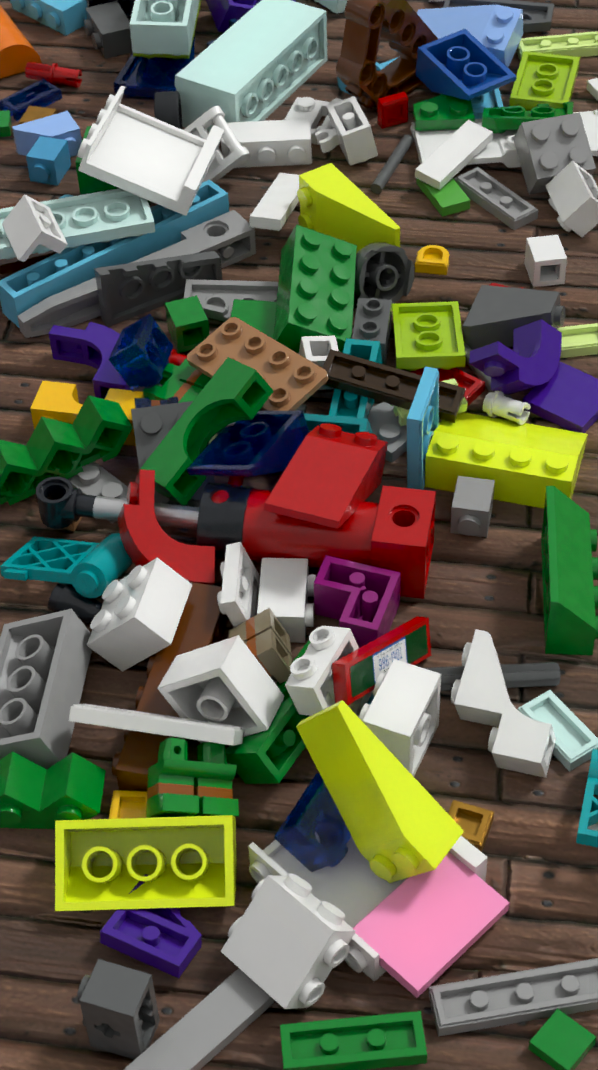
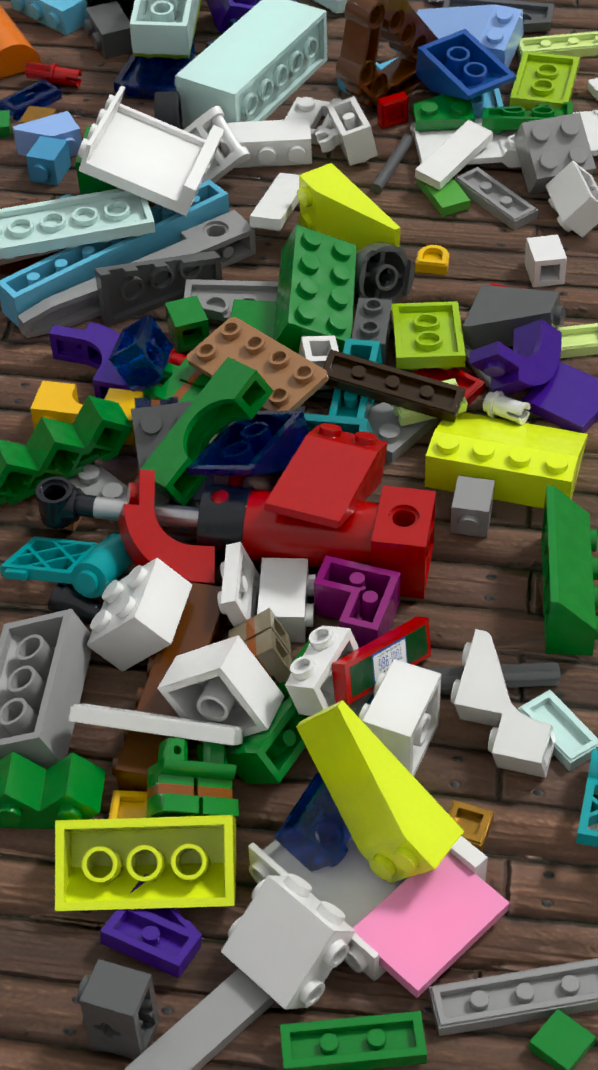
white panel [2,194,68,262] -> none
medium azure tile [407,366,439,490] -> none

